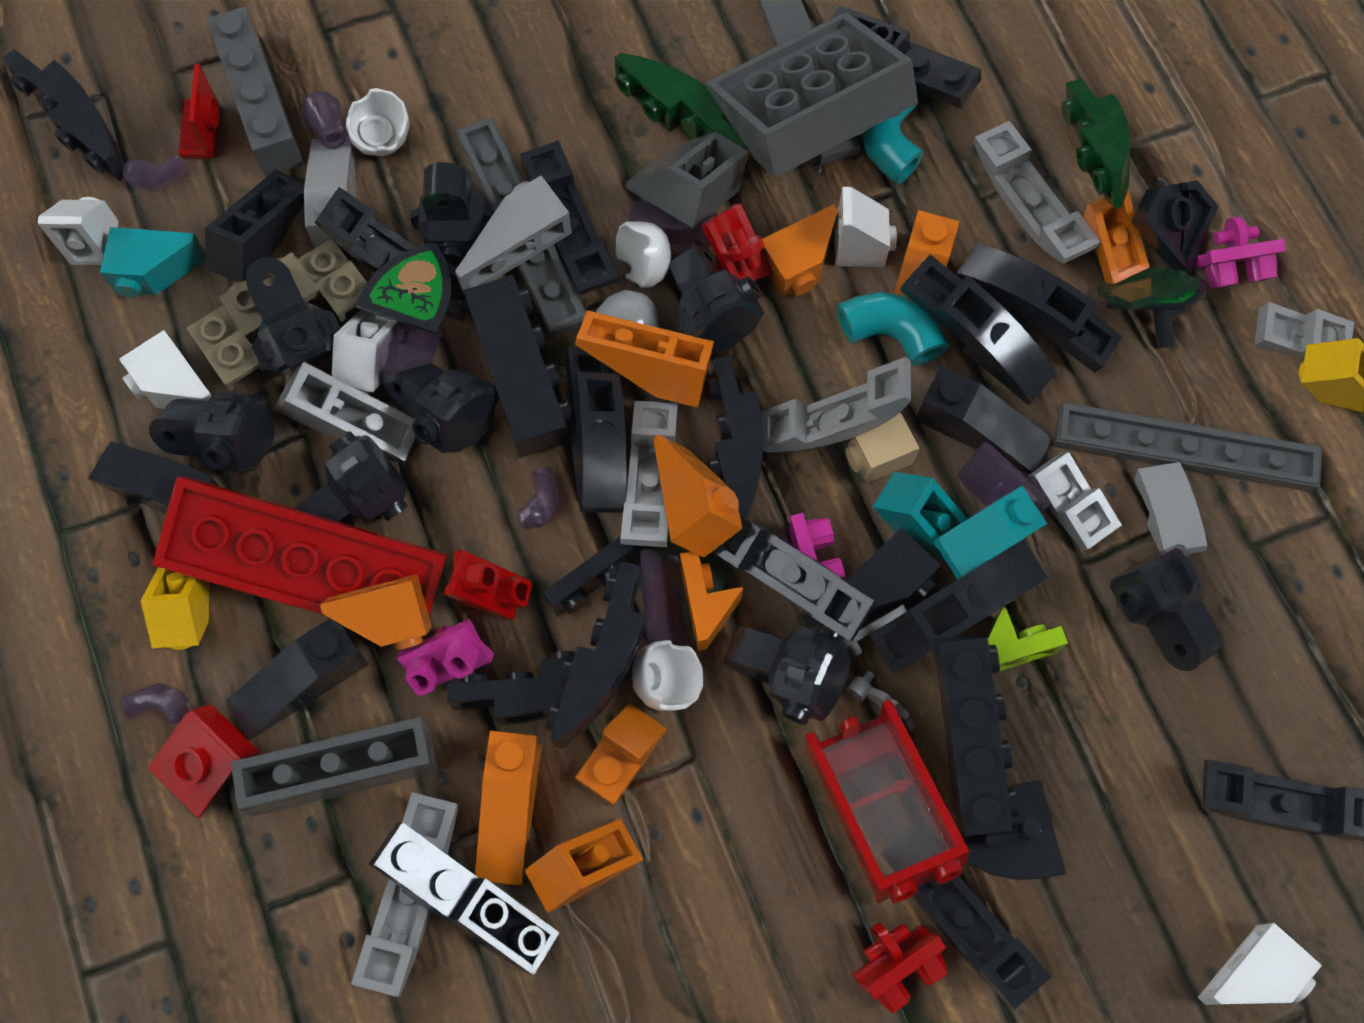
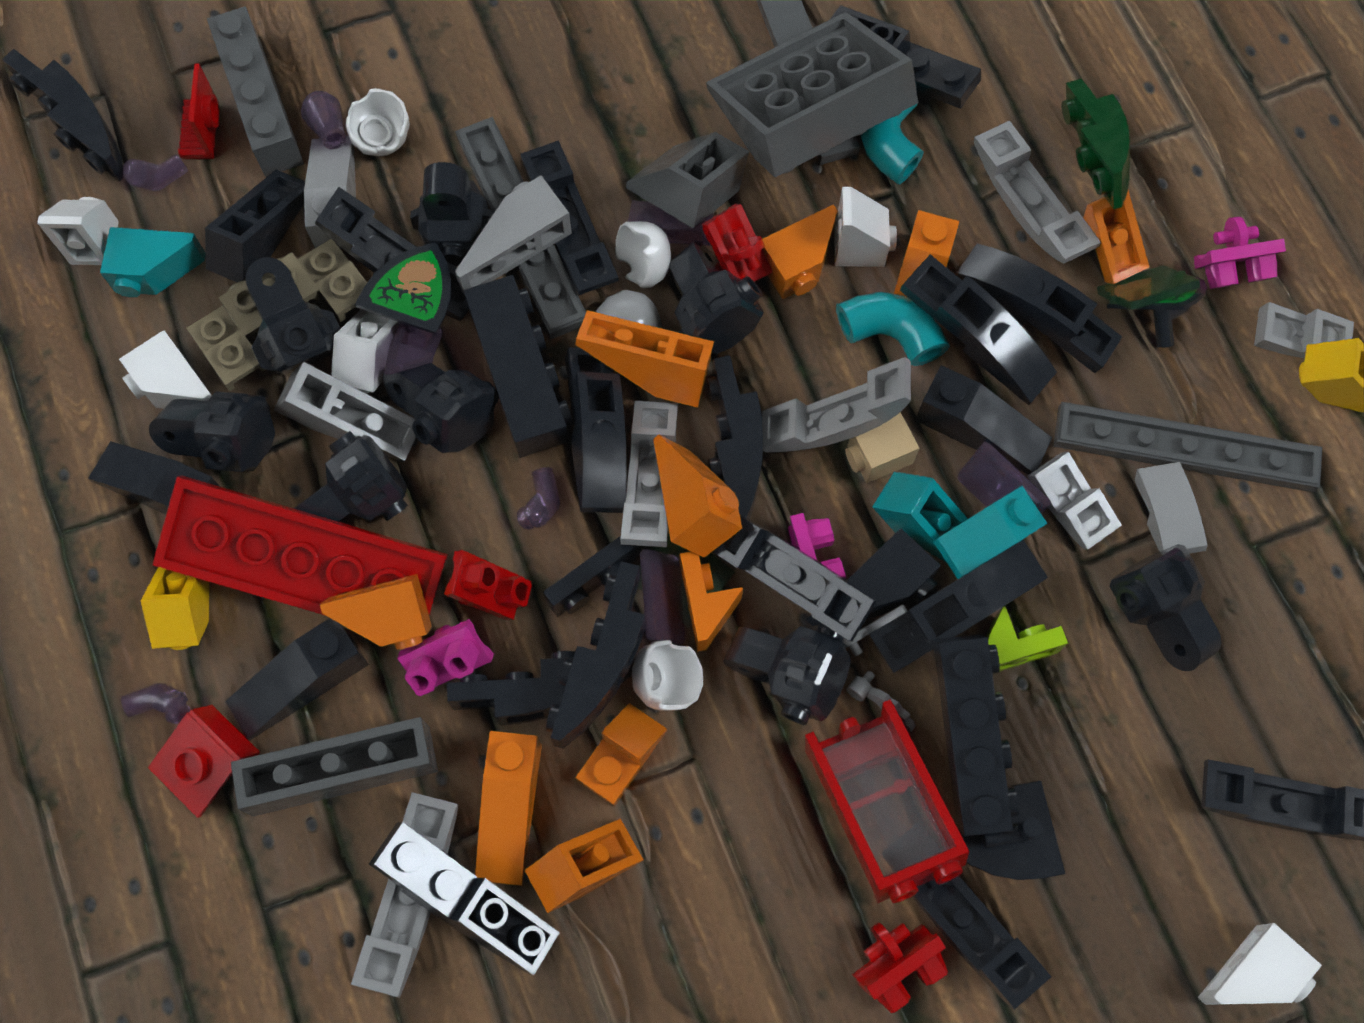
dark green slope [614,53,749,167] -> none
black plate [1131,180,1219,274] -> none

